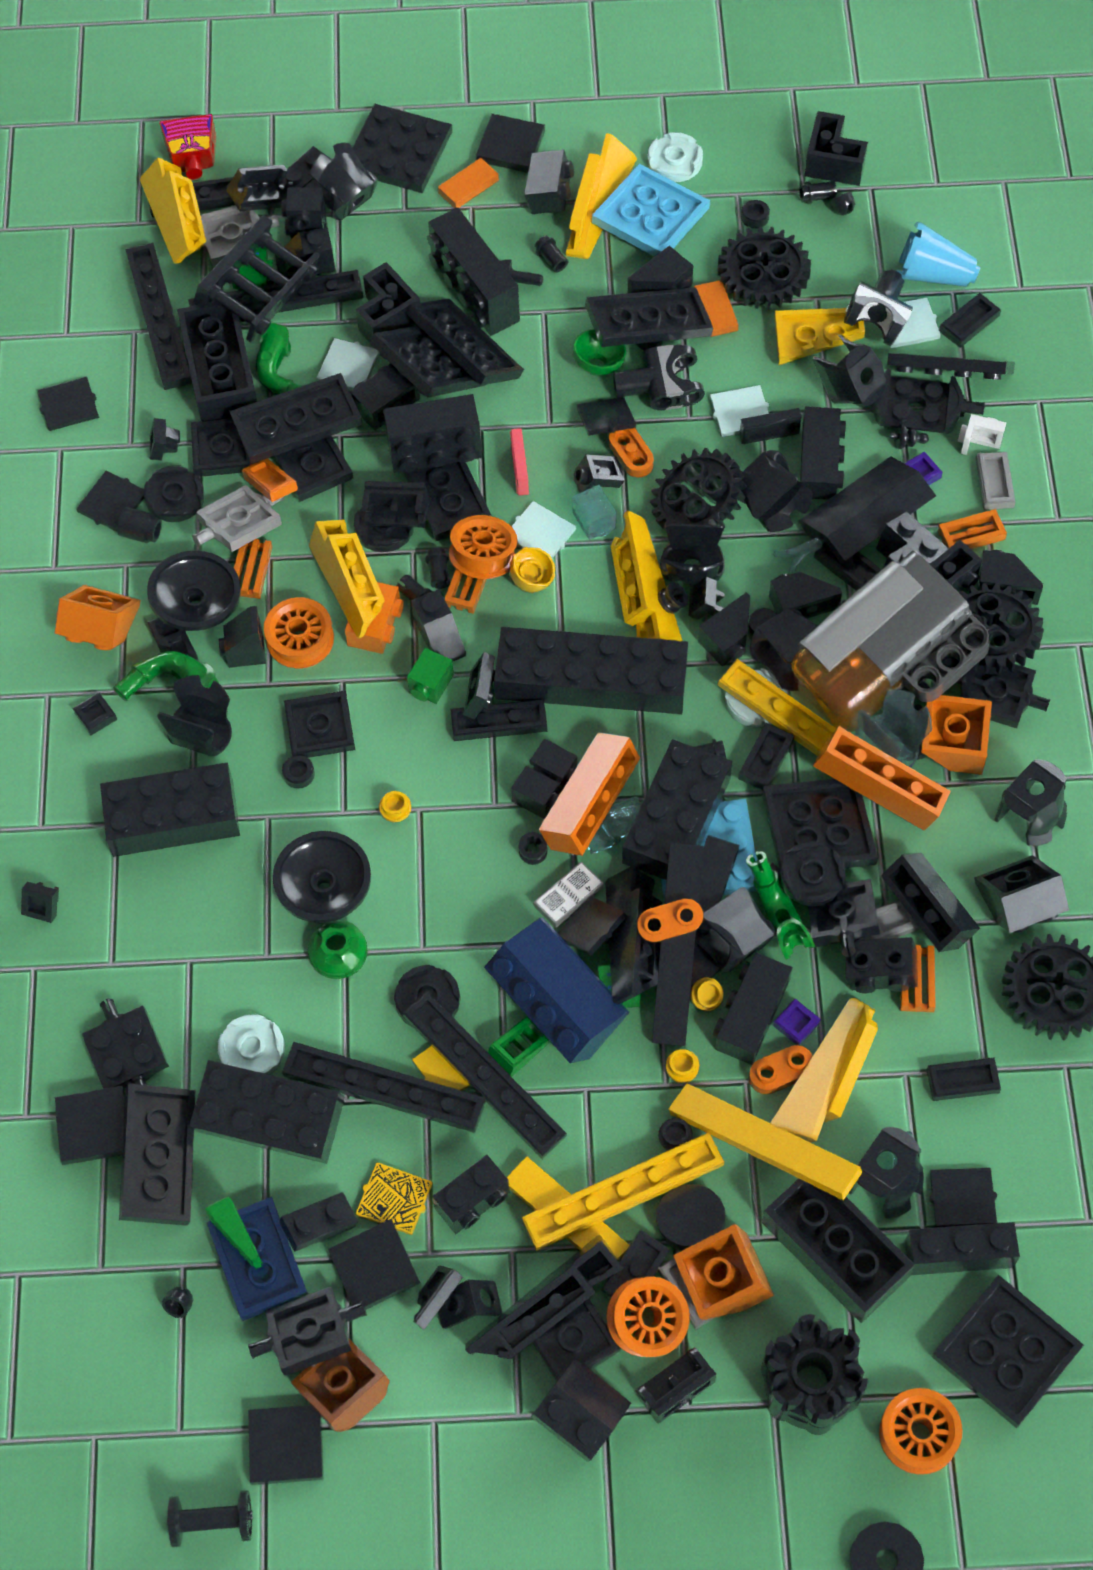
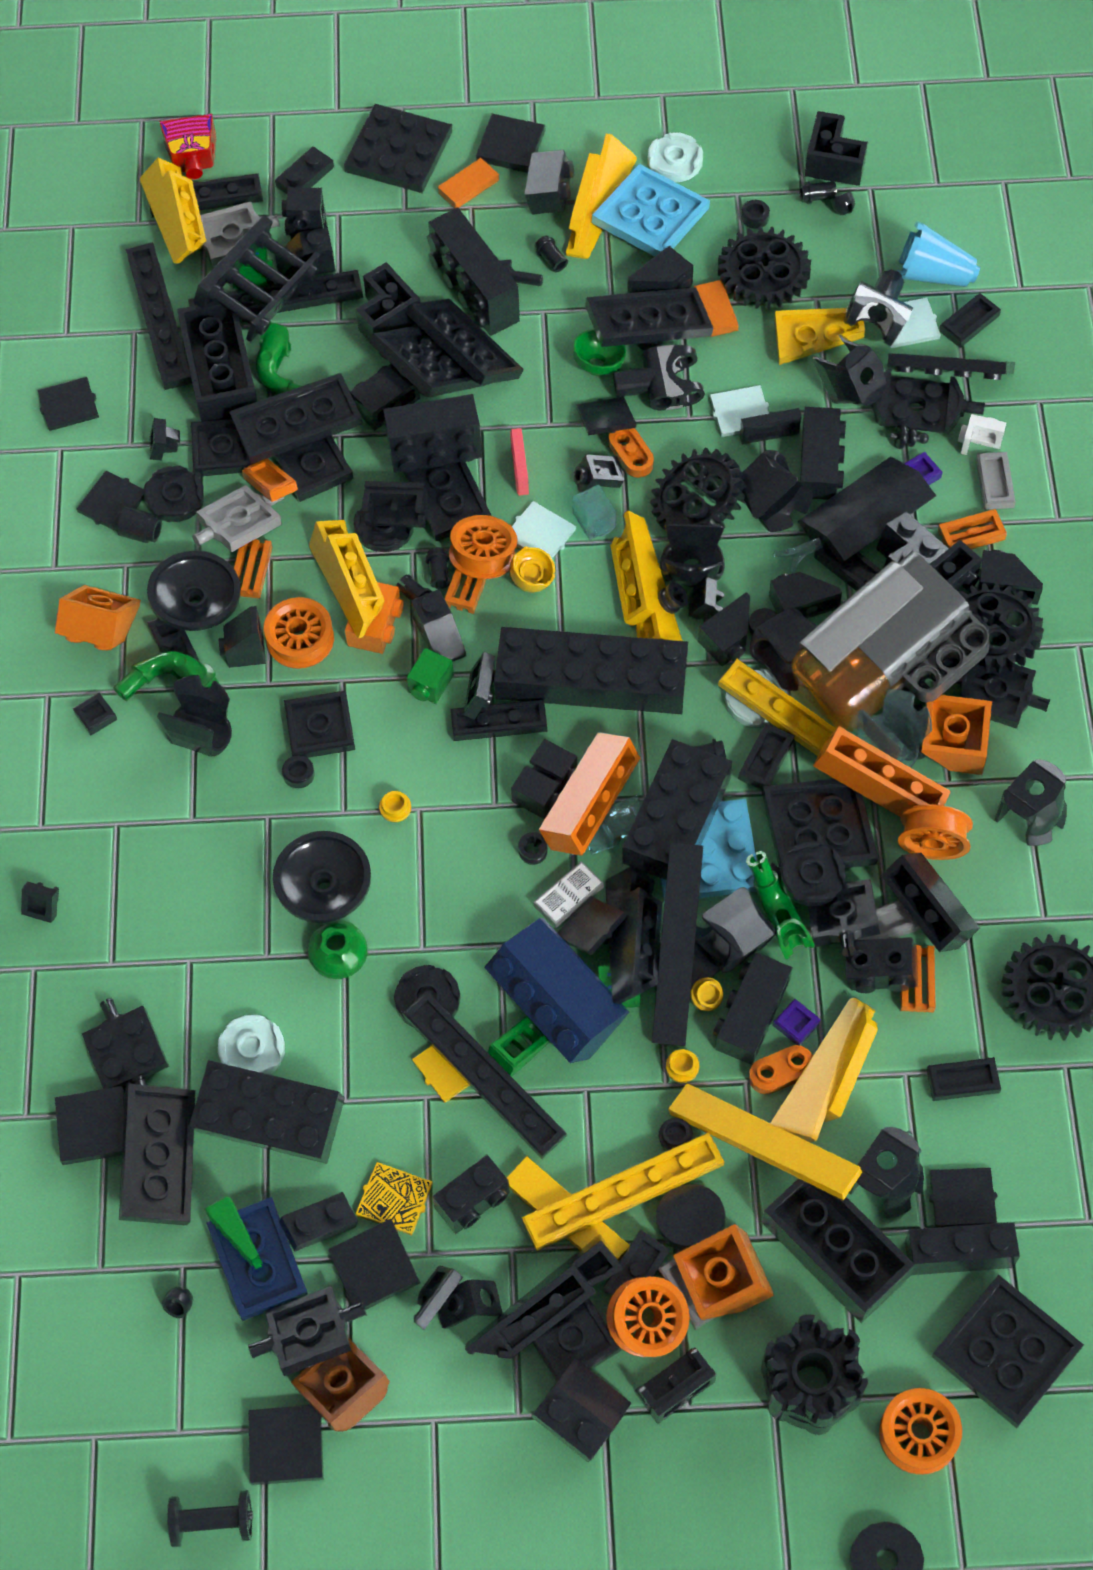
black brick [100,762,240,857] -> none
black hinge [227,165,293,212] -> none
black plate [282,1042,486,1133] -> none
black piece [306,142,378,220] -> none
light aqua piece [317,338,379,390] -> none
orange plate [637,899,703,942] -> none
black beam [698,835,740,932] -> none
black slope [974,855,1069,933] -> none
none -> orange wheel [898,804,973,860]

